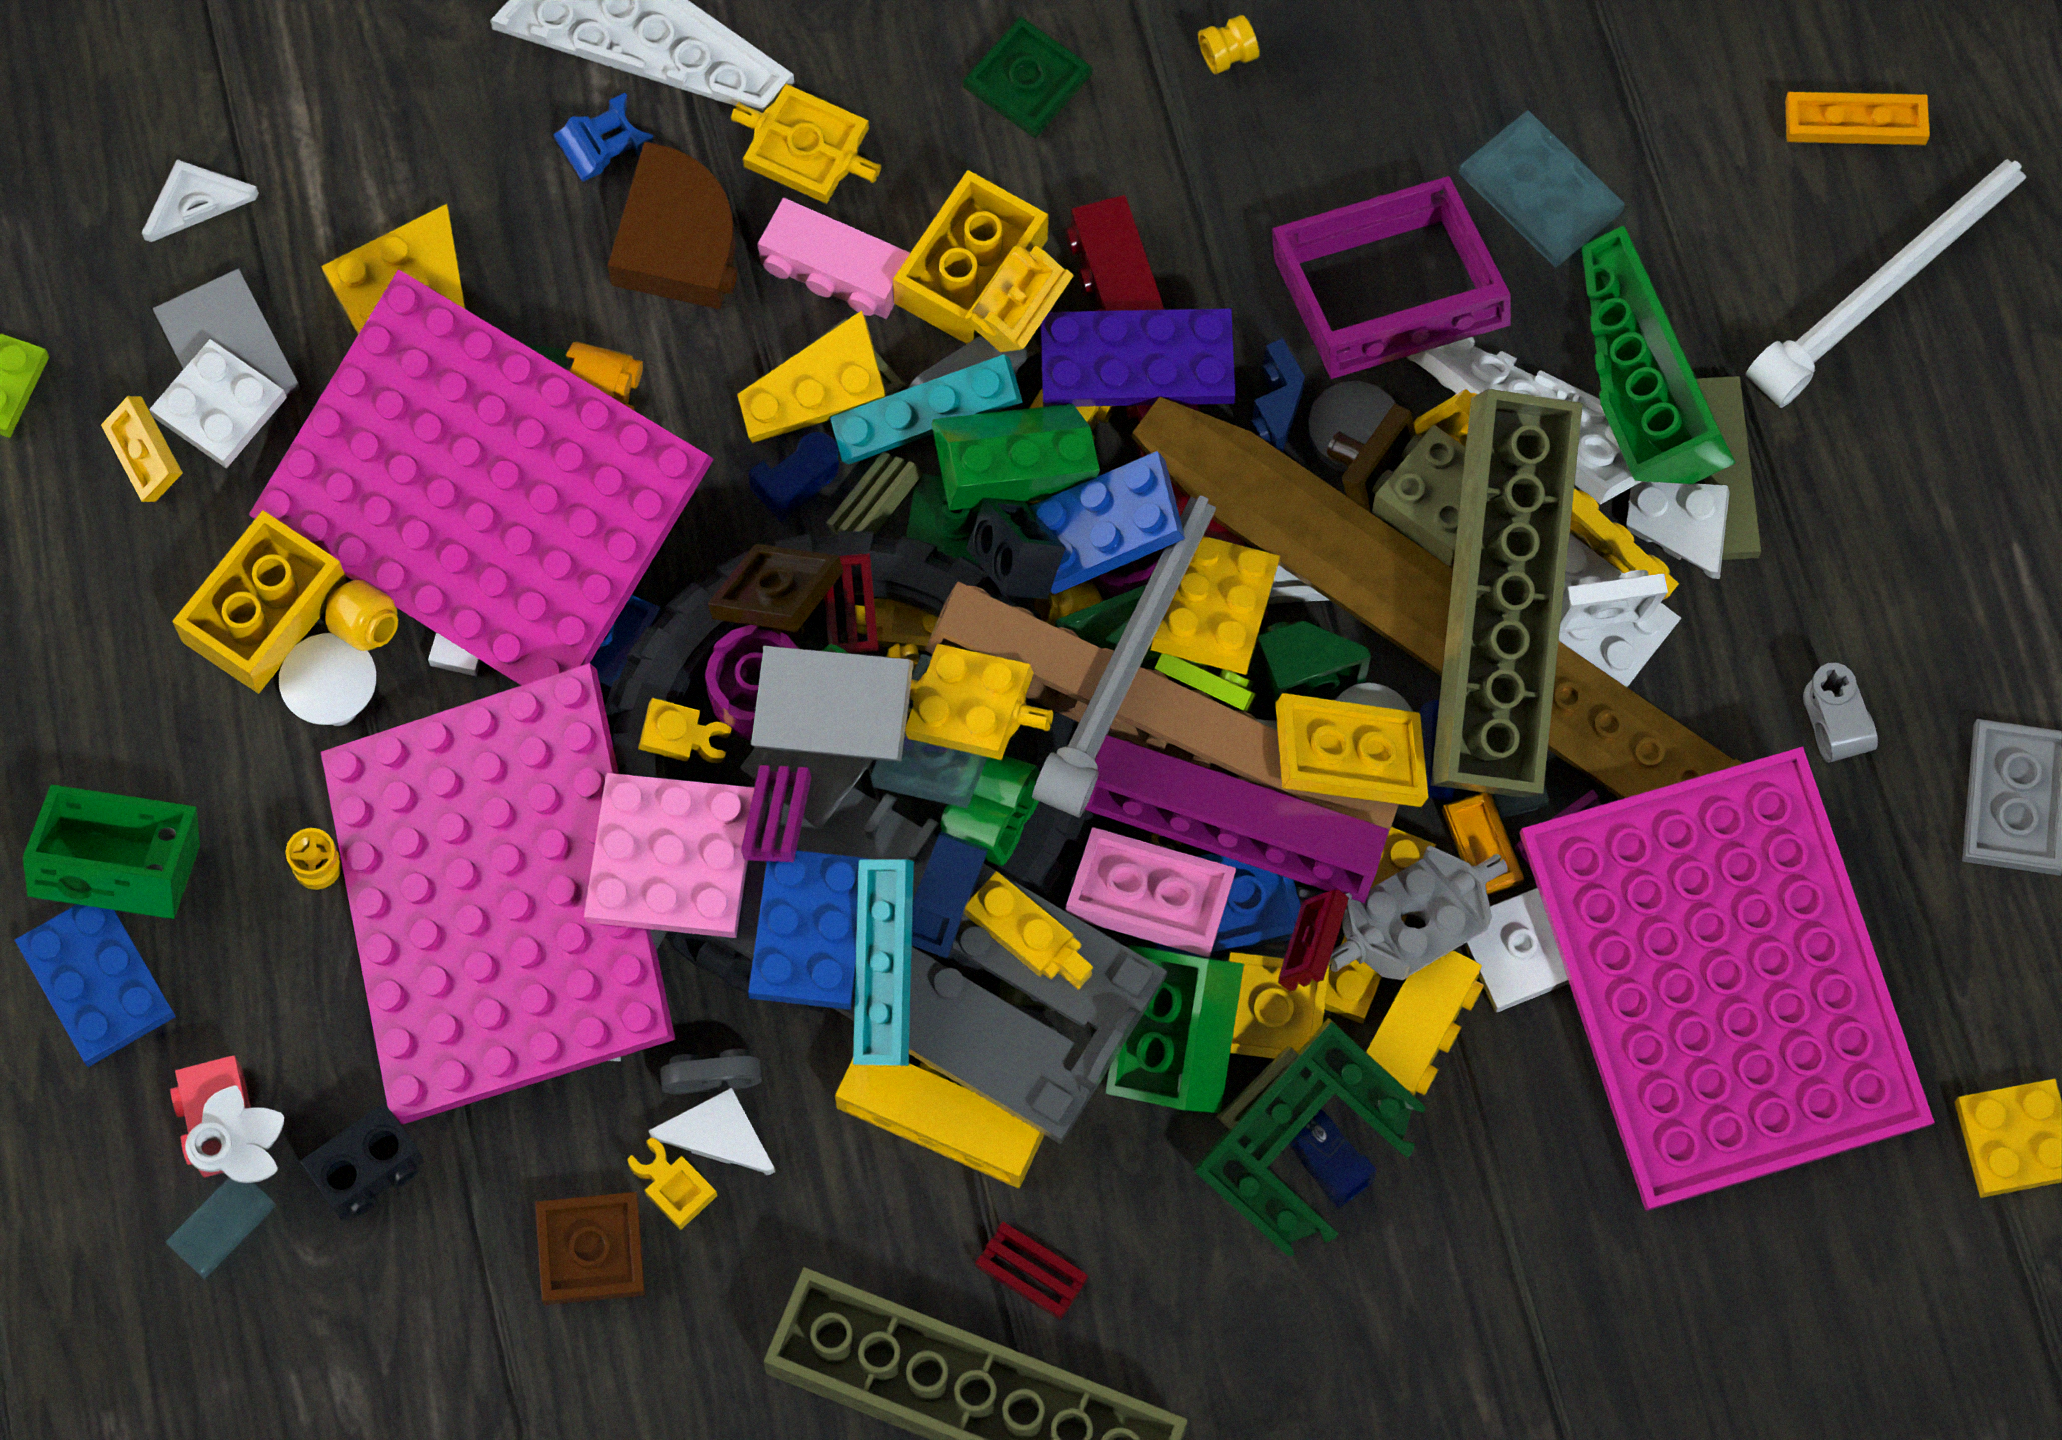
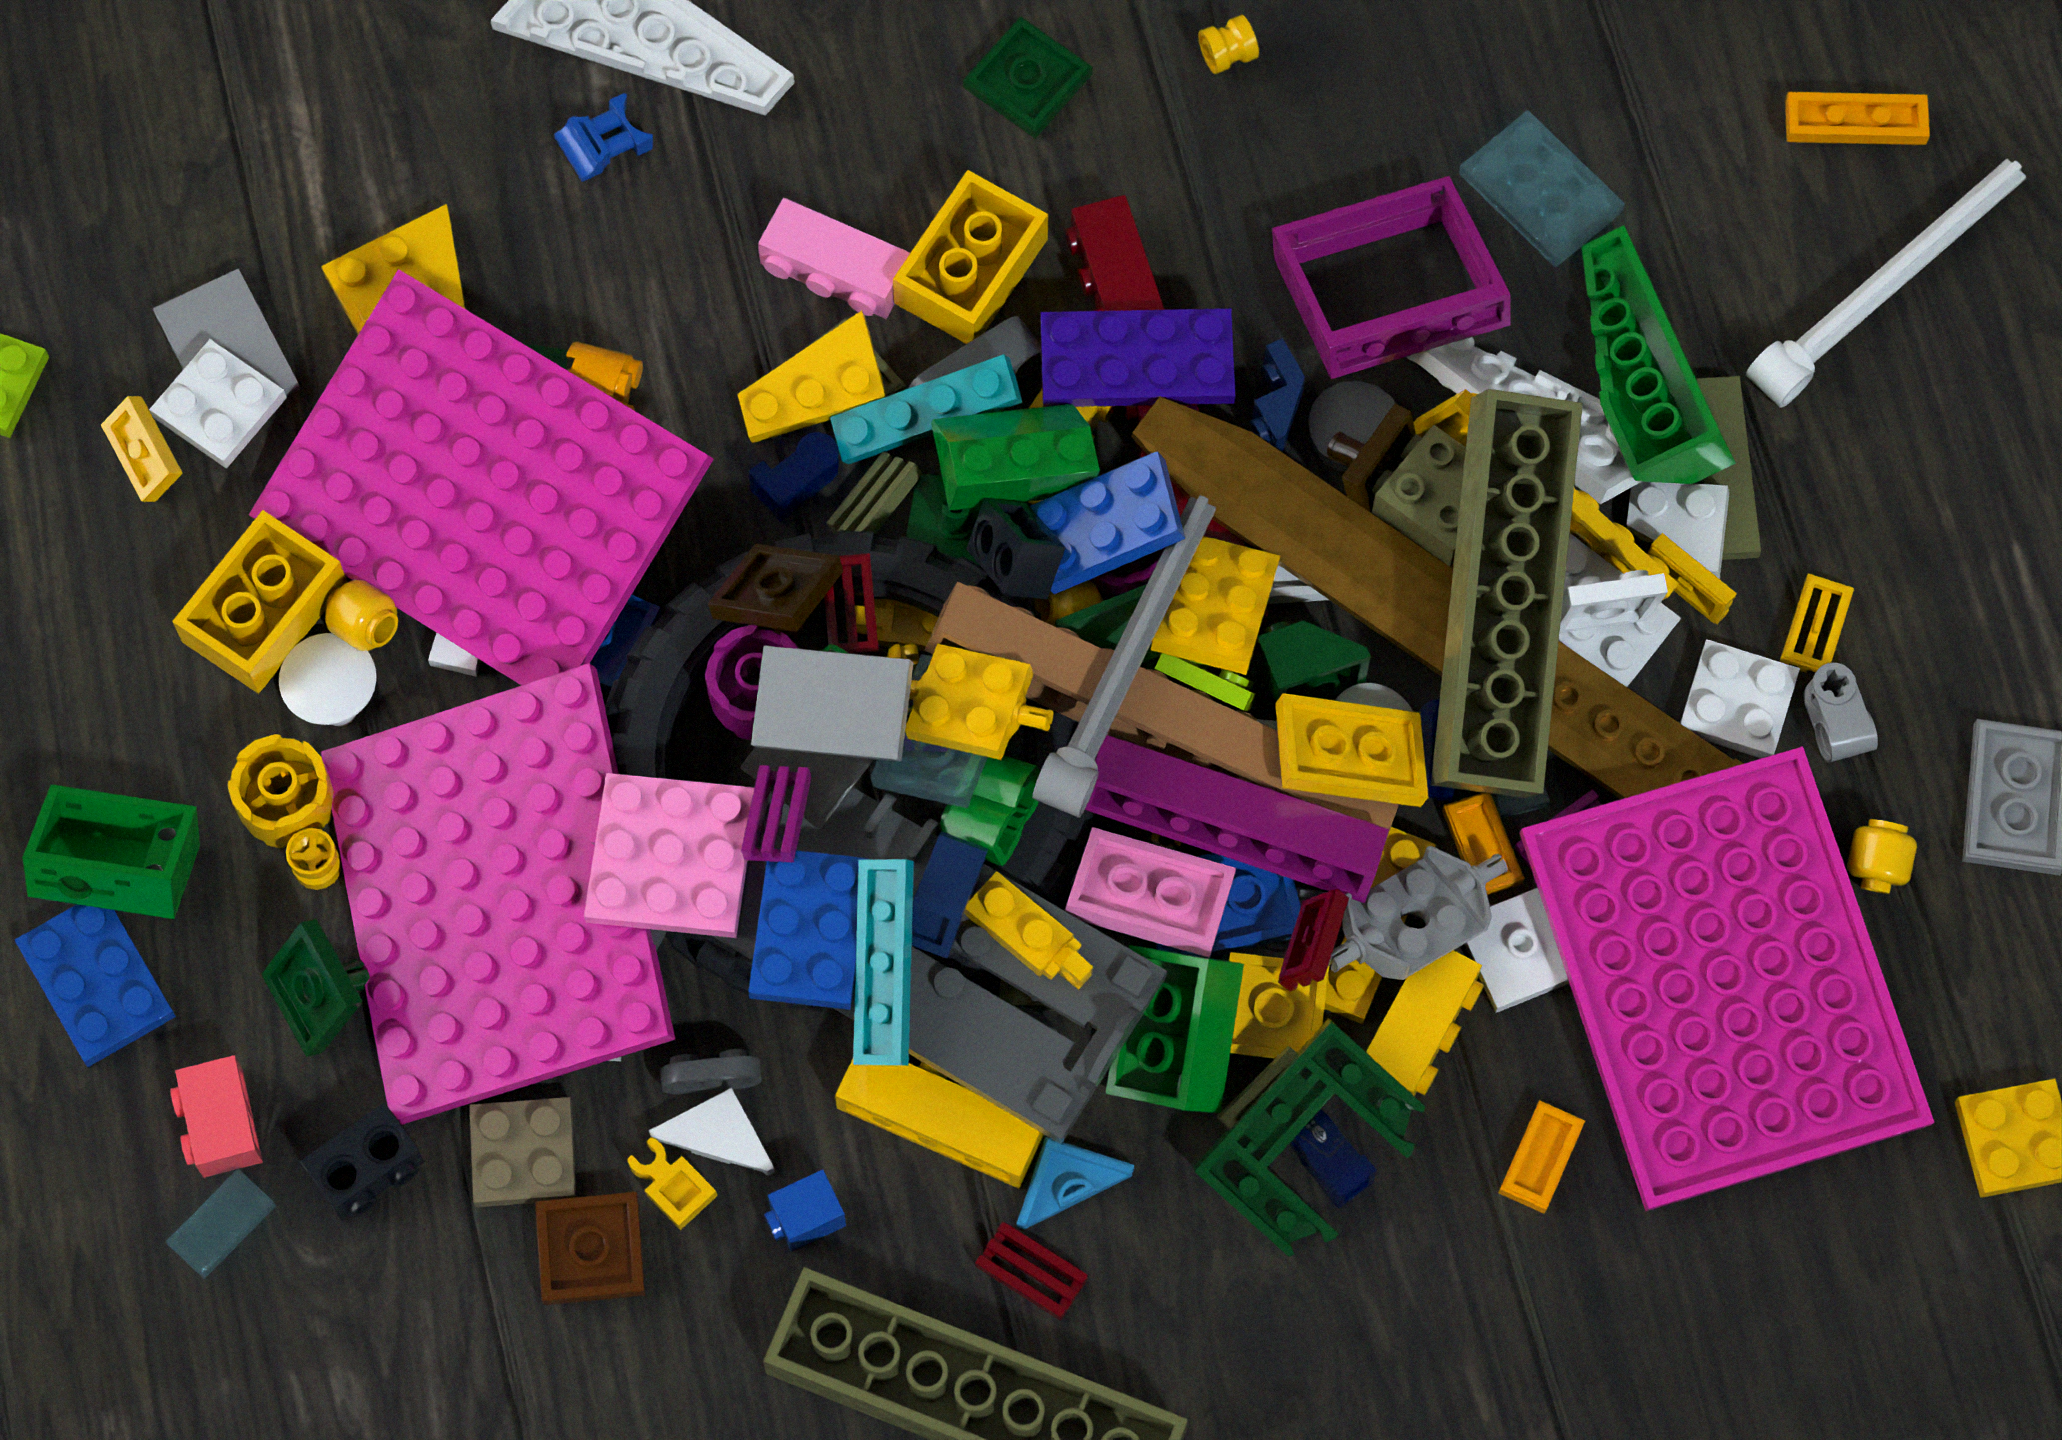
white tile [142,160,259,242] -> none
white plate [185,1086,284,1183] -> none
reddish brown brick [608,142,738,310] -> none
yellow plate [638,698,732,763] -> none
yellow plate [731,84,881,204] -> none
yellow hinge [964,245,1074,353] -> none
none -> yellow brick [228,734,334,848]
none -> dark green tile [261,918,370,1057]
none -> dark tan plate [469,1097,576,1208]
none -> blue brick [764,1169,846,1252]
none -> dark azure tile [1017,1137,1134,1230]
none -> light orange tile [1498,1100,1585,1214]
none -> yellow tile [1647,533,1737,624]
none -> white plate [1680,639,1800,758]
none -> yellow tile [1779,573,1854,673]
none -> yellow head [1847,819,1917,894]

